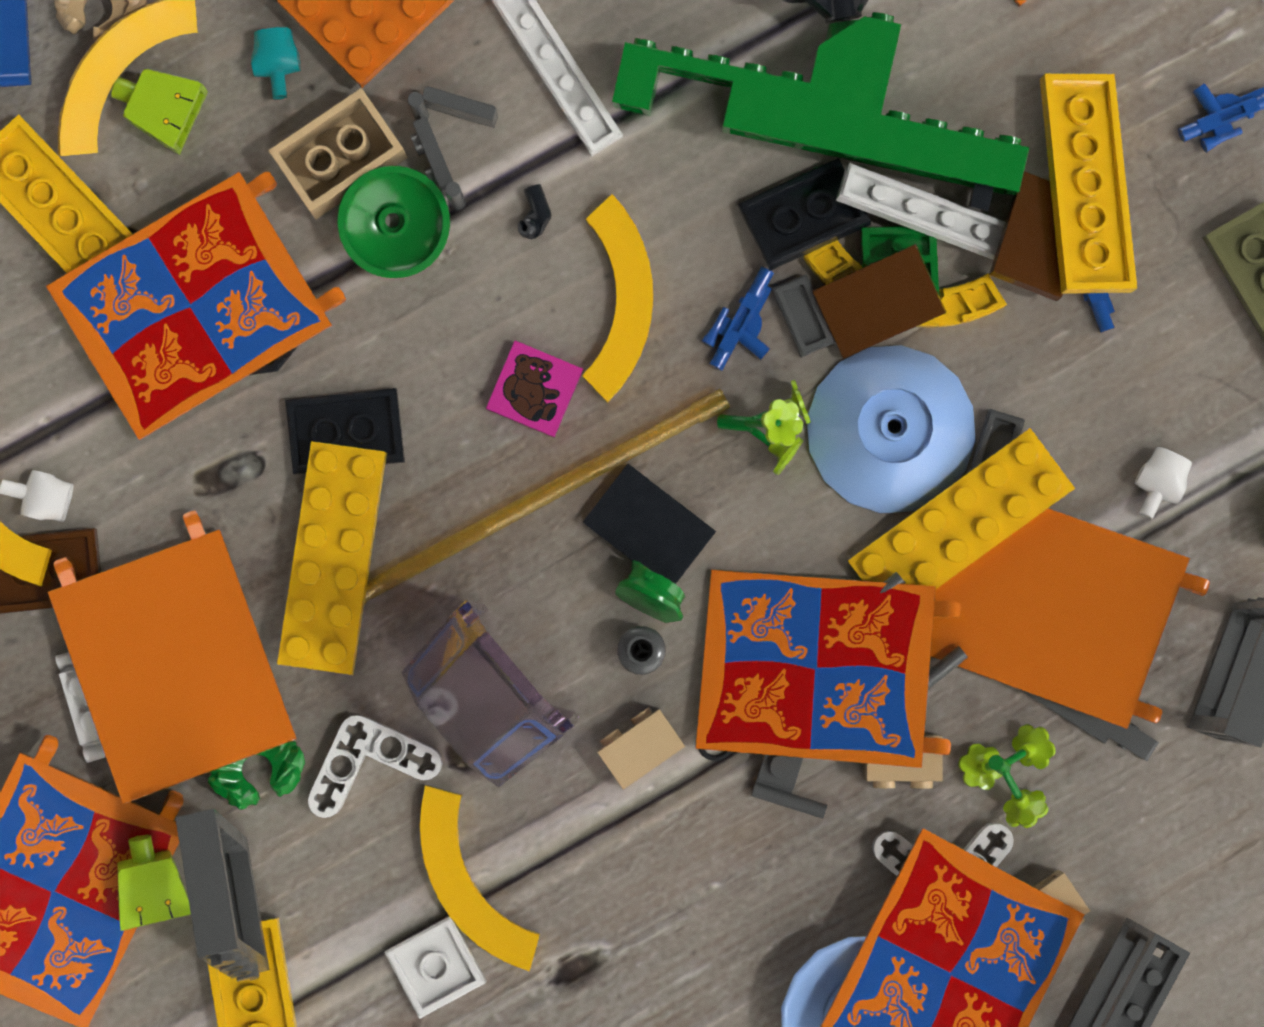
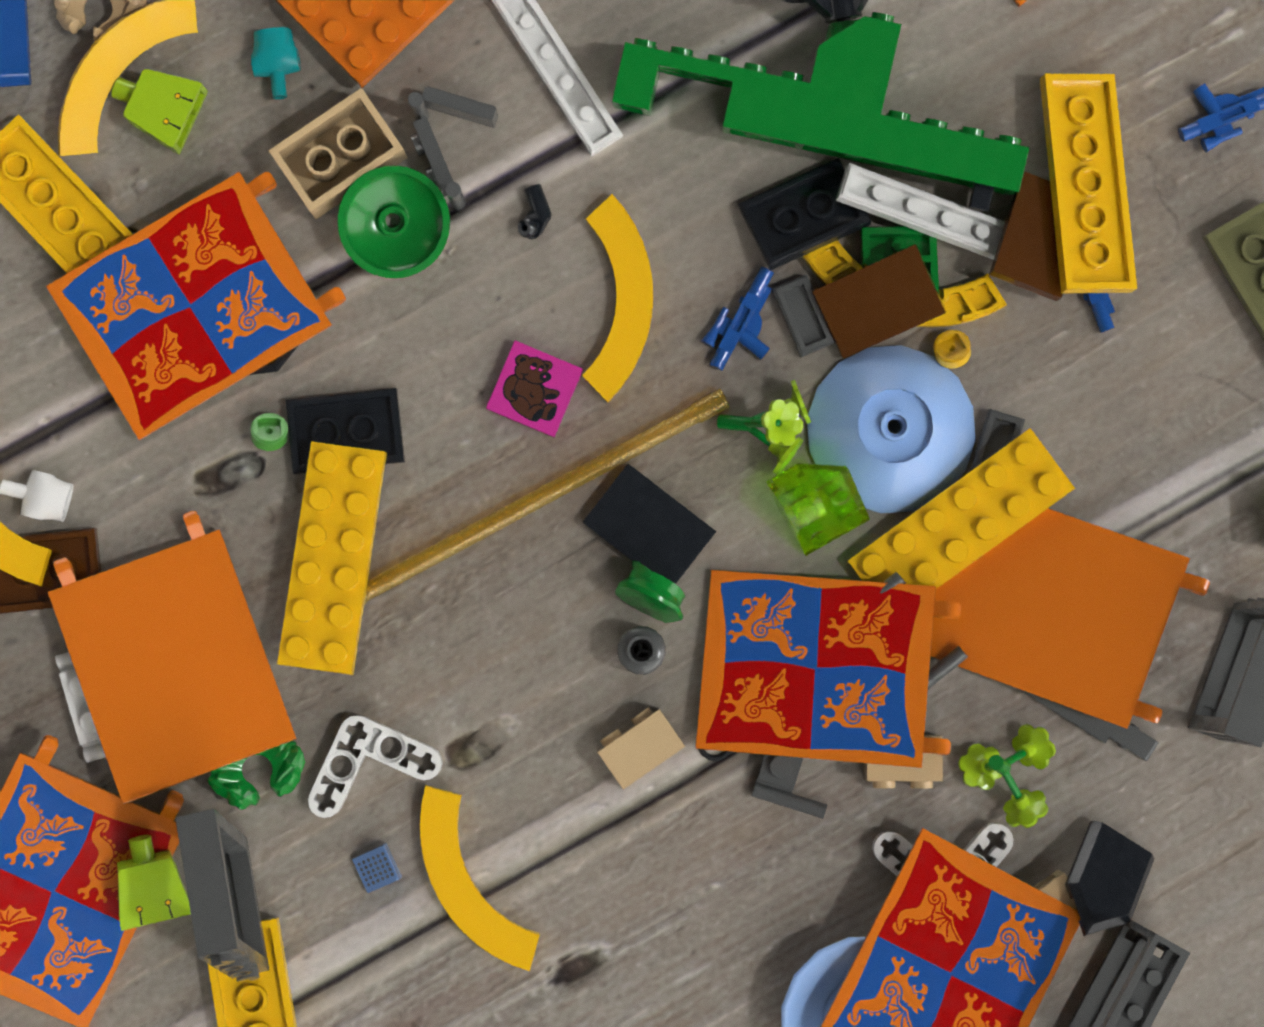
white tile [384,916,487,1019] -> none
windscreen [401,600,580,788] -> none
white piece [1134,447,1192,520] -> none
none -> bright green tile [250,413,288,451]
none -> medium blue slope [352,843,402,893]
none -> clear neon green slope [766,463,870,556]
none -> yellow tile [933,330,971,369]
none -> black tile [1065,821,1154,936]

